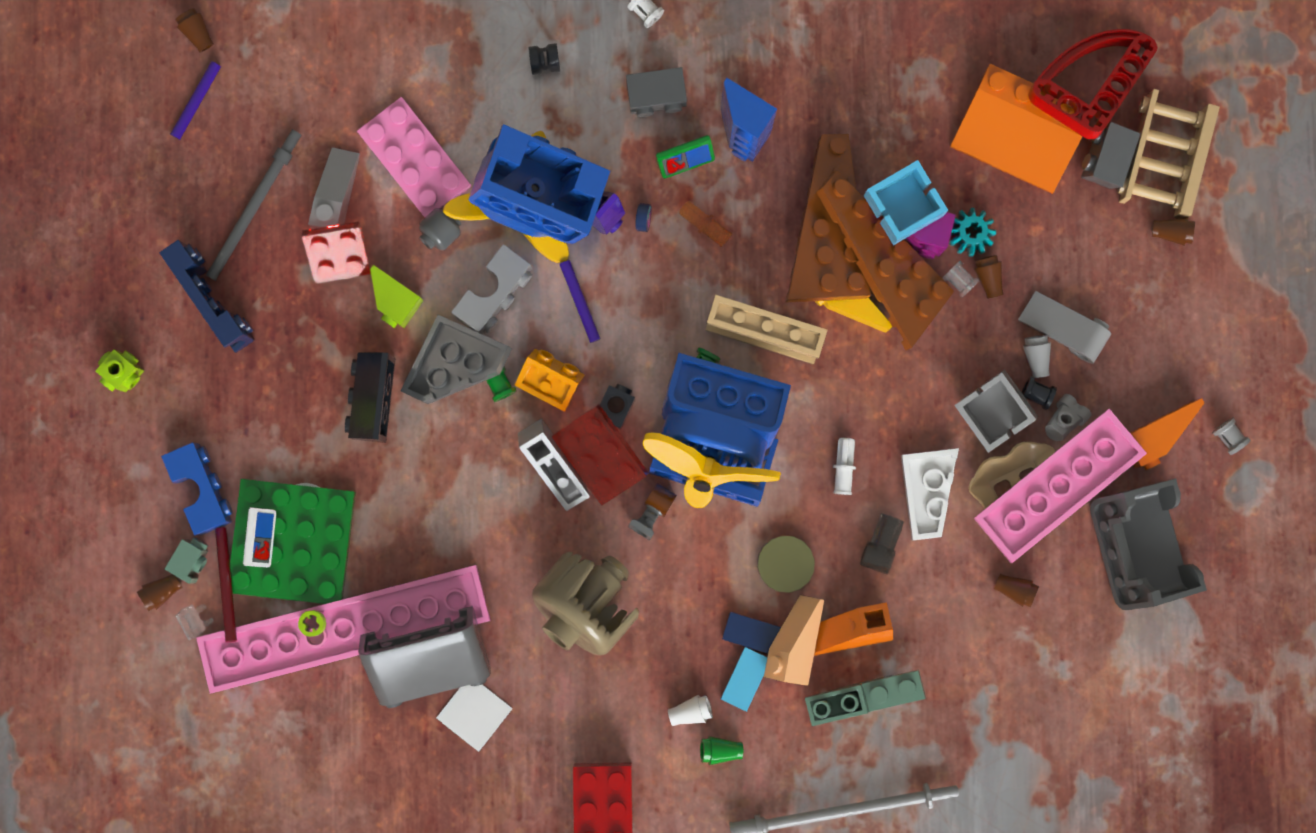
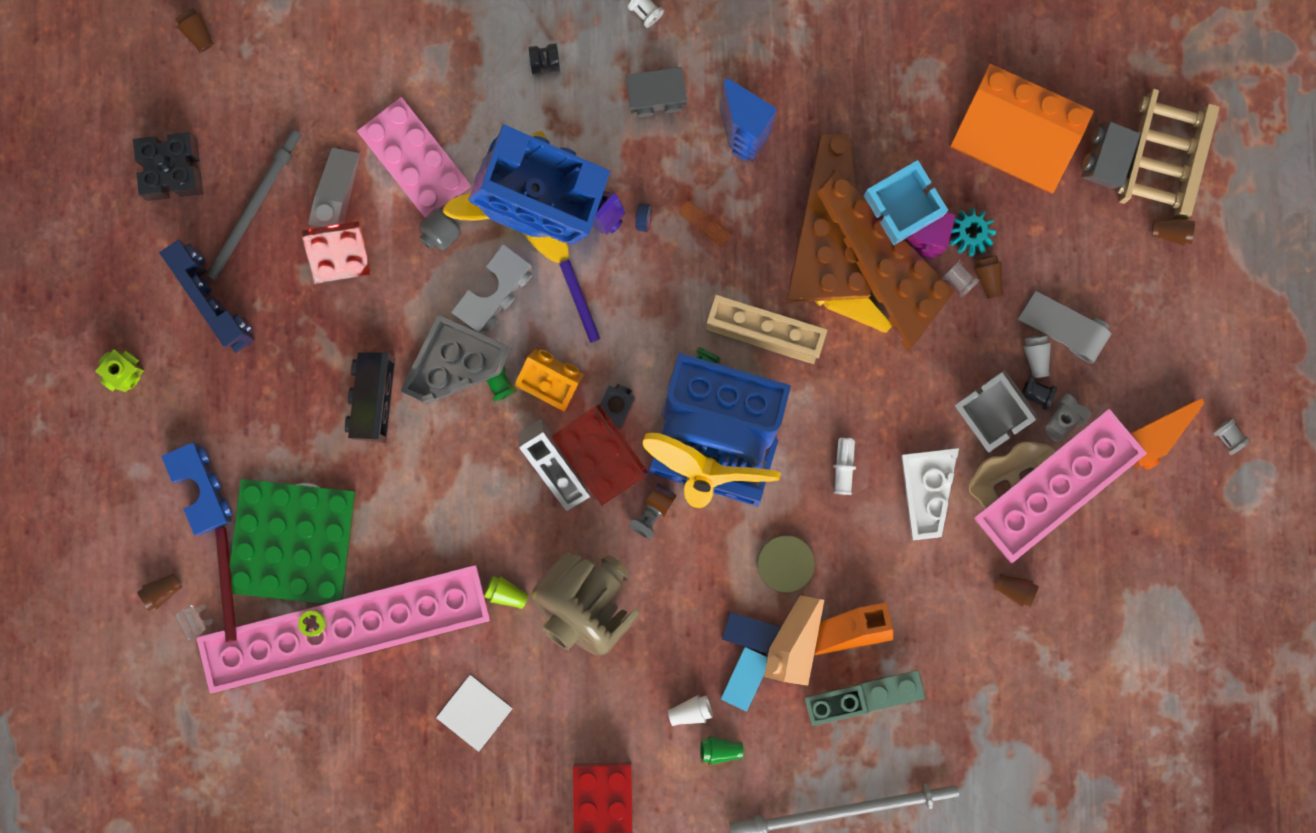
sand green brick [165,537,208,584] -> none
dark purple bar [170,61,221,140] -> none
slope [243,508,276,567] -> none
windscreen [358,606,491,708] -> none
lime slope [370,265,423,328] -> none
slope [656,135,715,179] -> none
clear smoke piece [860,513,904,575] -> none
red beam [1028,29,1158,139] -> none
dark grey windscreen [1090,478,1207,610] -> none
none -> black brick [133,132,203,201]
none -> lime cone [484,576,529,609]

